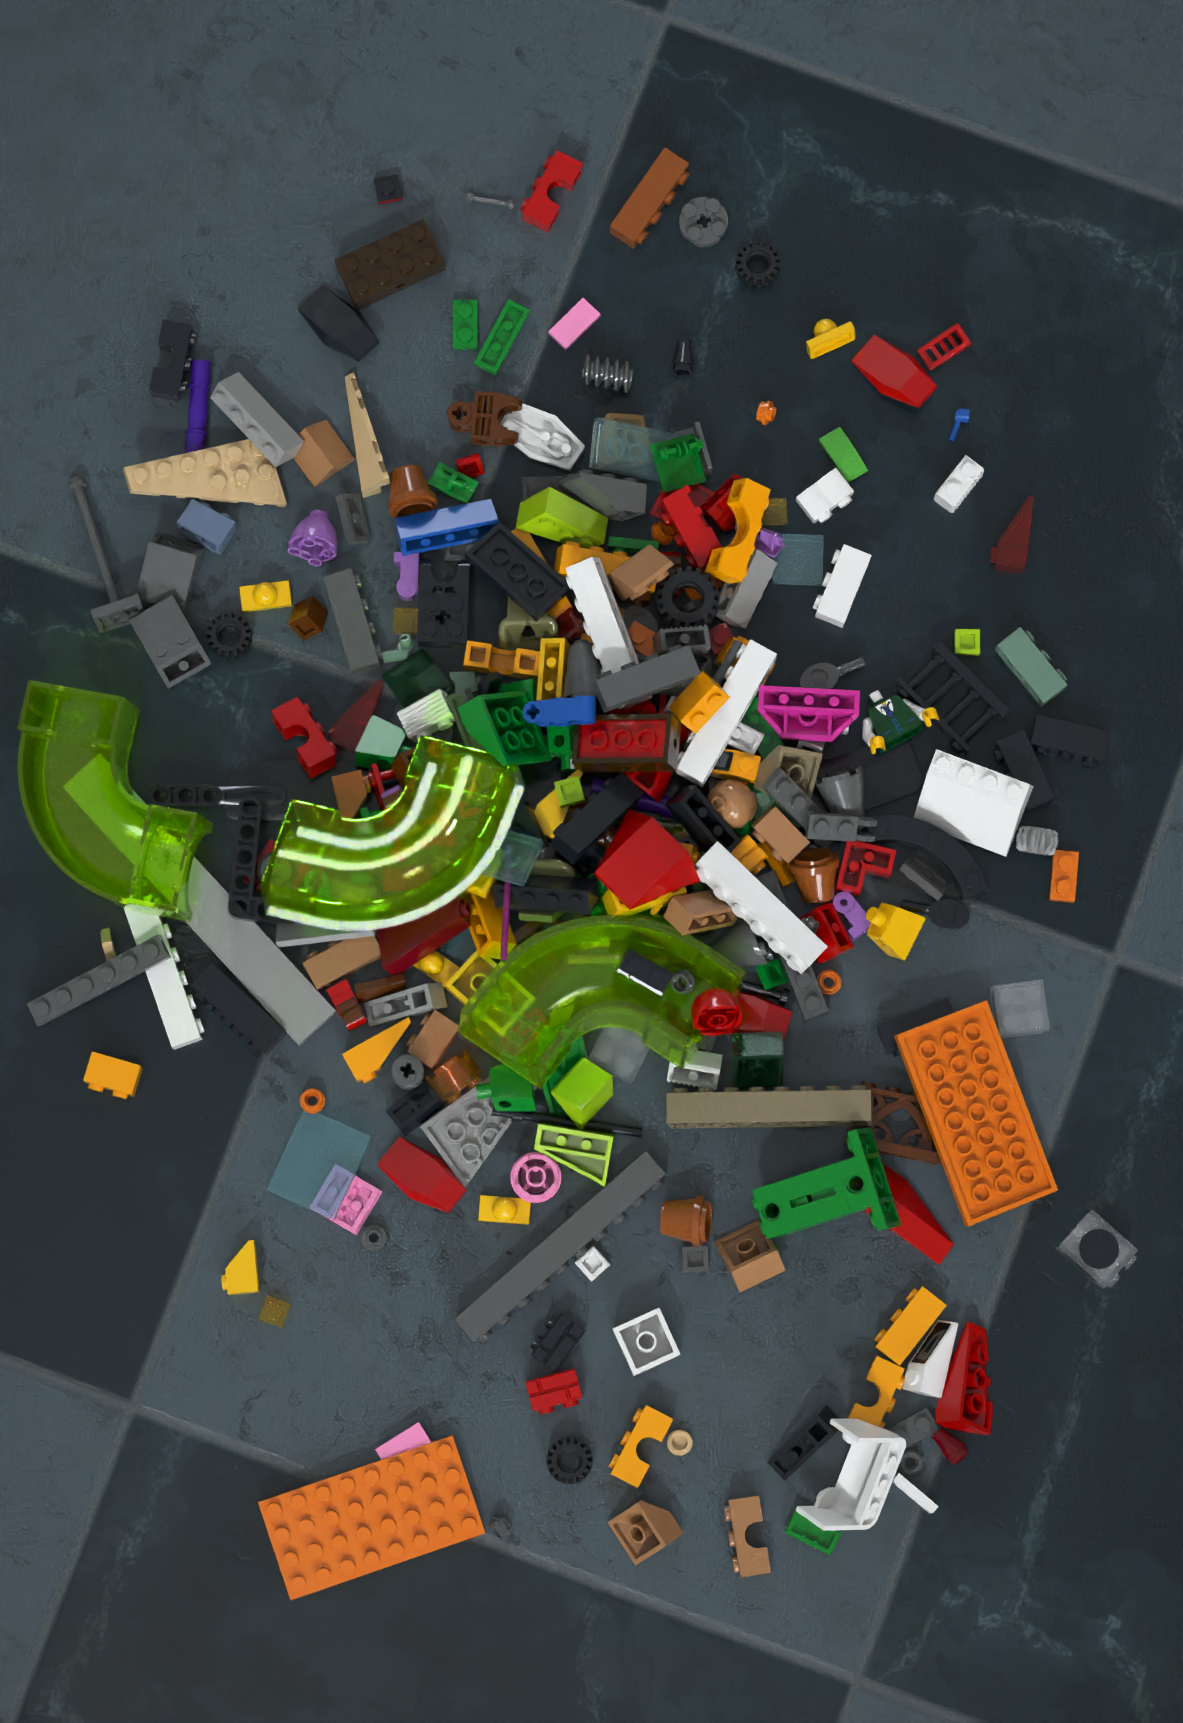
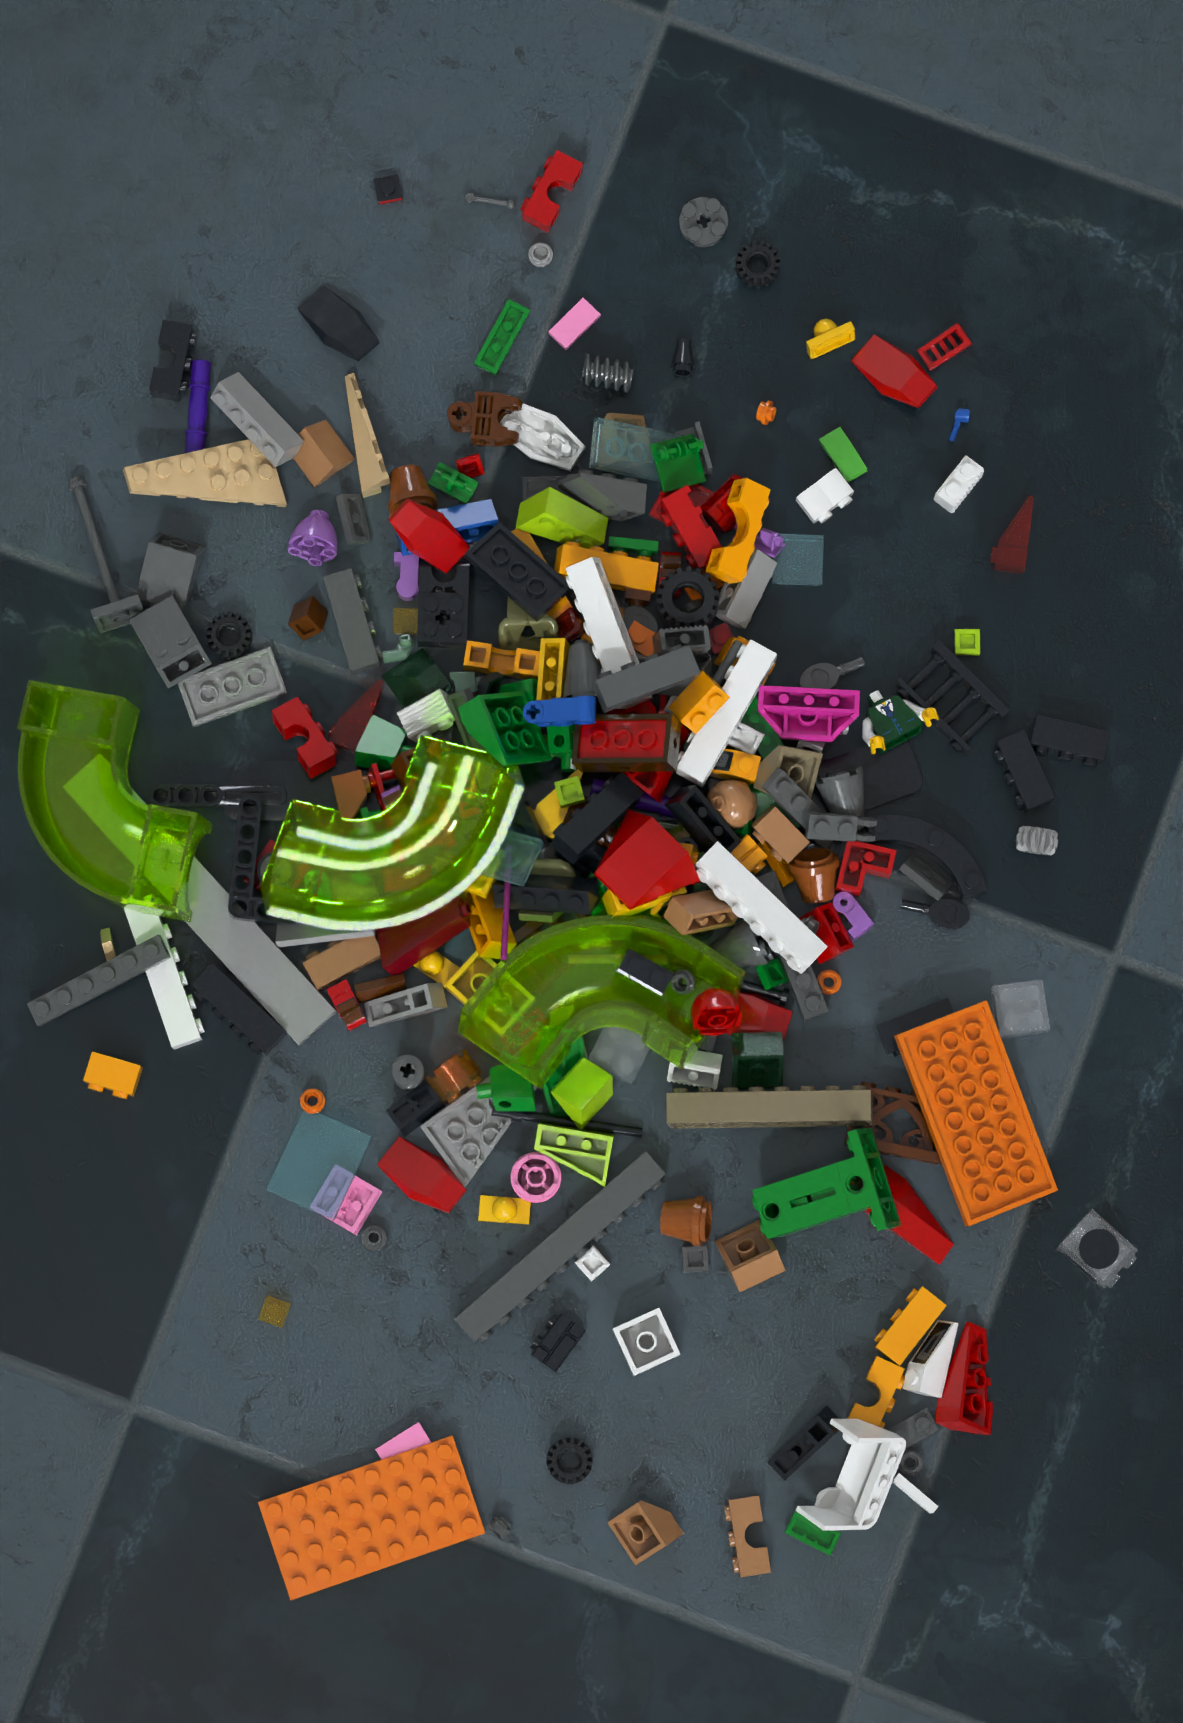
sand blue brick [177,499,236,555] -> none
yellow slope [221,1240,260,1295] -> none
yellow tile [239,580,292,613] -> none
dark brown brick [334,219,446,310] -> none
light orange slope [342,1017,412,1084] -> none
medium nougat brick [406,1010,461,1071] -> none
green plate [453,300,478,350] -> none
red brick [525,1368,582,1415] -> none
medium nougat slope [607,545,674,601] -> none
light orange arch [608,1405,673,1488] -> none
dark orange brick [609,148,690,249] -> none
orange plate [651,521,675,545] -> none
tan tile [667,1430,692,1456] -> none
clear yellow tile [762,498,787,526] -> none
white brick [813,544,871,628] -> none
yellow torso [866,903,926,961] -> none
white slope [914,749,1034,857] -> none
dark red cone [932,1427,969,1466] -> none
sand green brick [995,627,1067,708] -> none
orange plate [1049,850,1079,903] -> none
none -> light grey tile [178,646,288,727]
none -> red piece [388,498,471,573]
none -> light grey plate [528,242,553,267]

